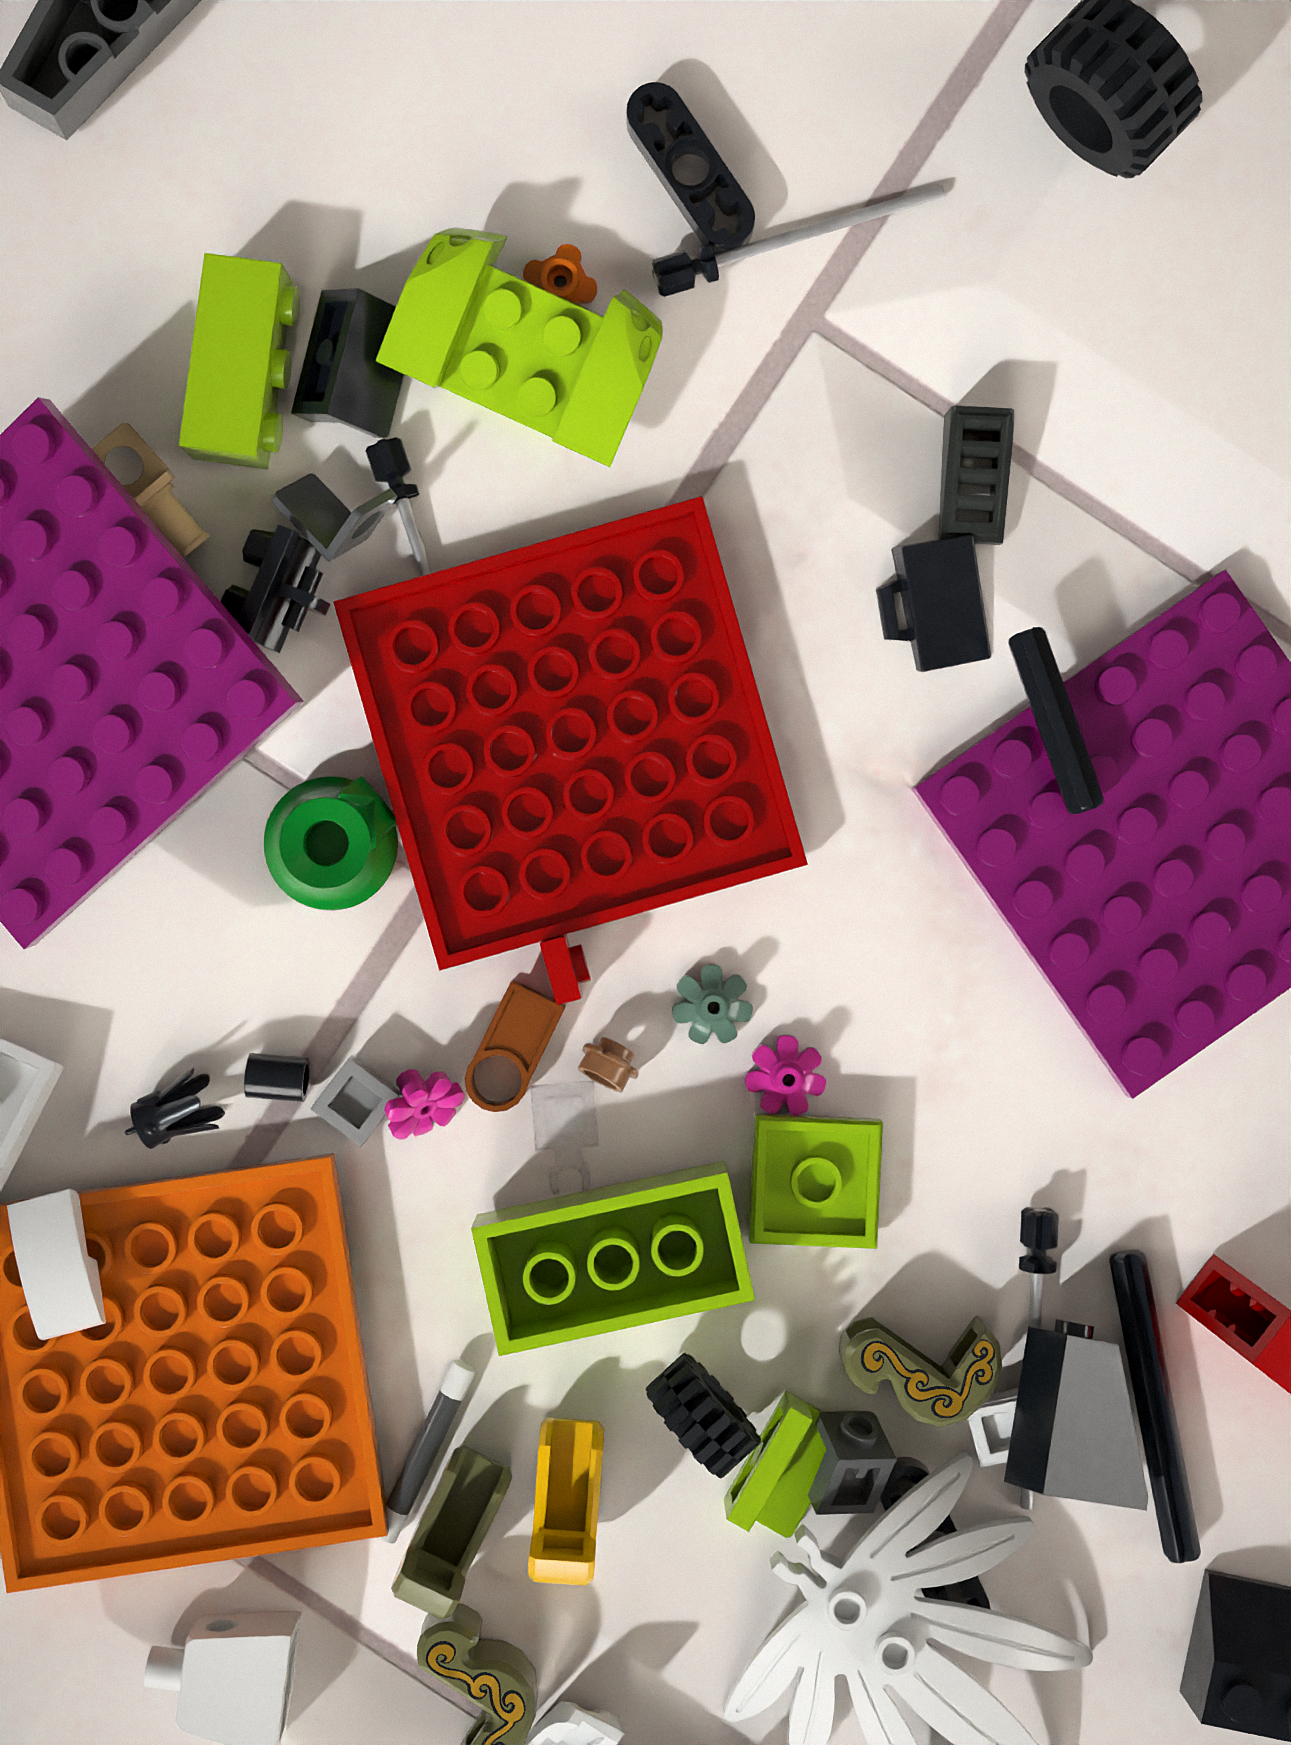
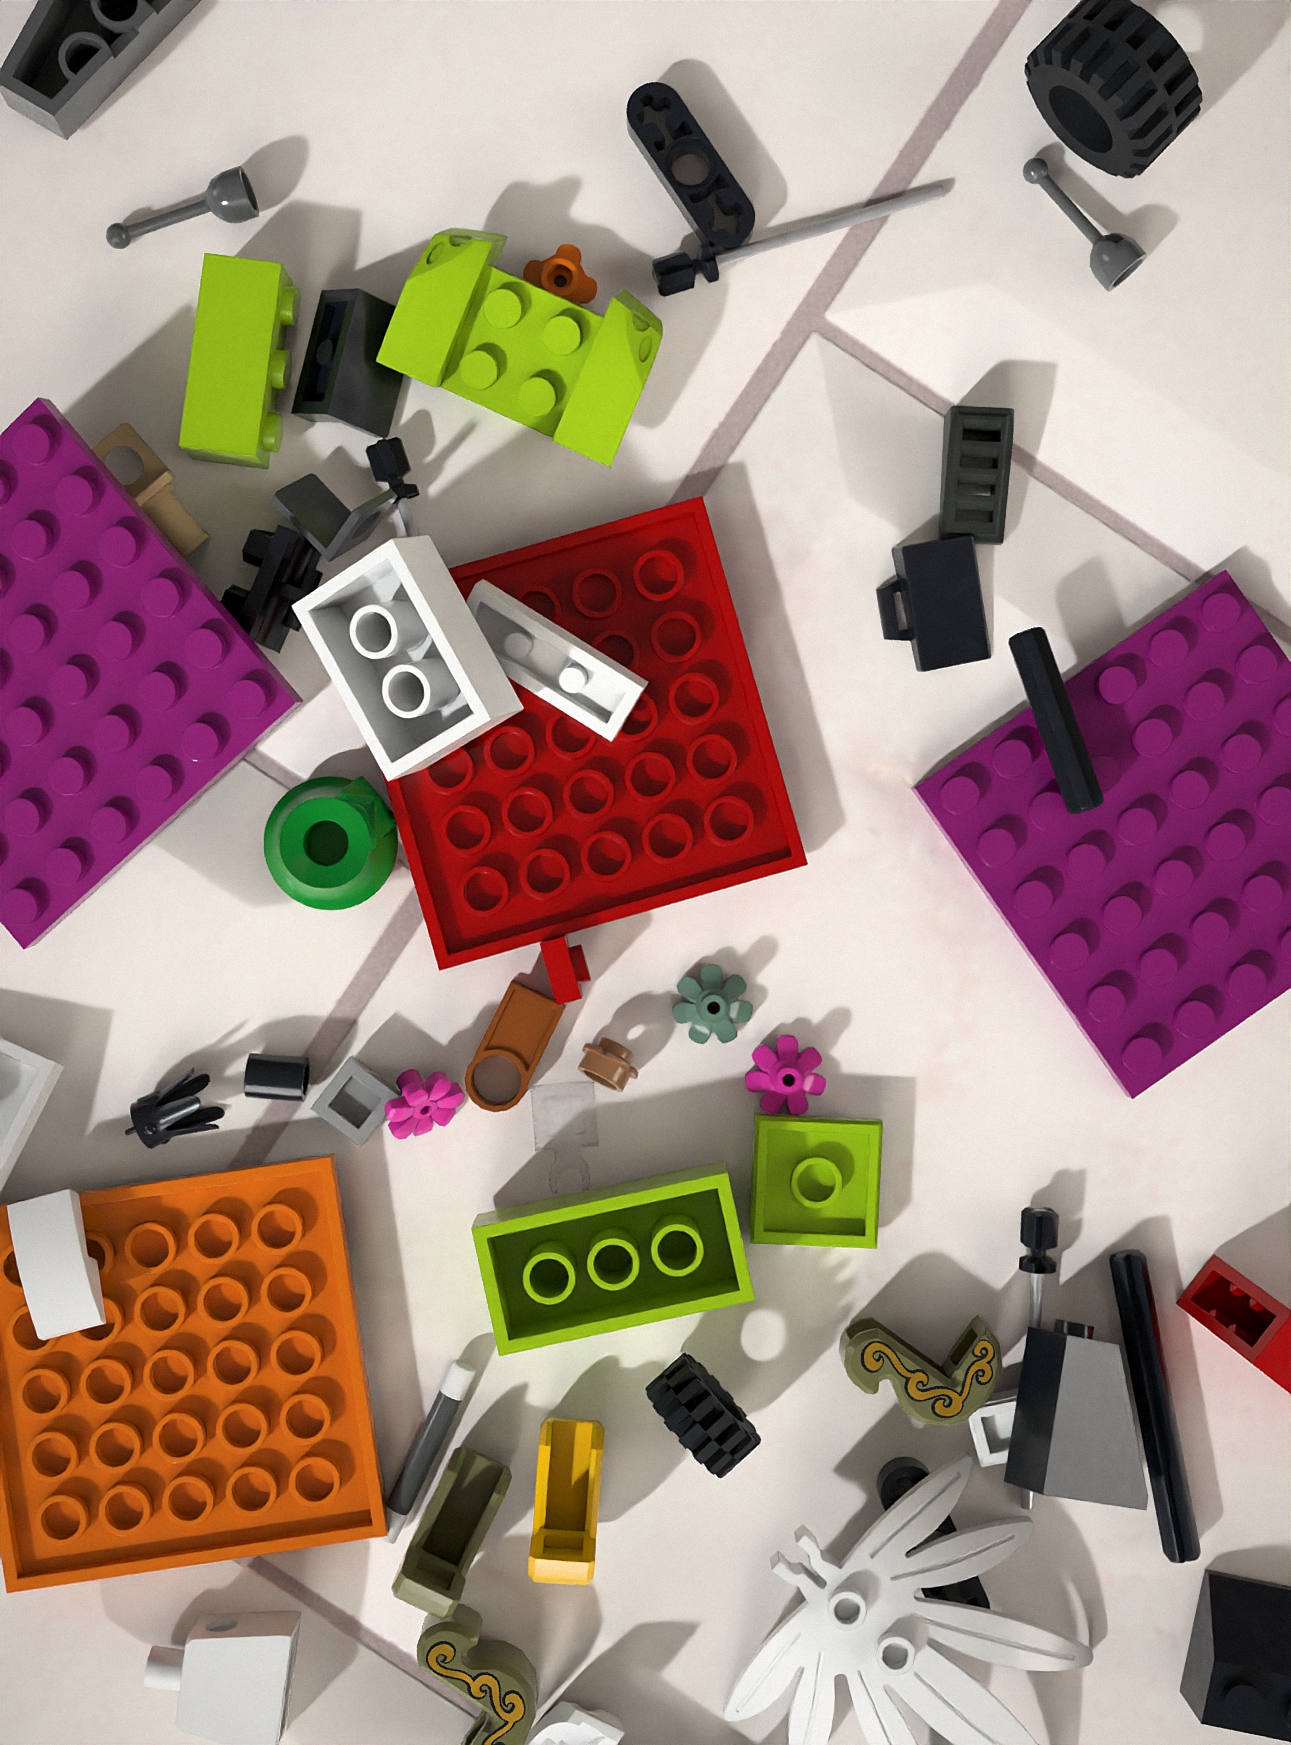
lime panel [724,1390,826,1538] -> none
dark grey bracket [808,1411,897,1515] -> none
none -> dark grey hinge [106,166,259,249]
none -> white brick [292,535,524,781]
none -> white plate [466,579,648,742]
none -> dark grey hinge [1023,157,1147,292]

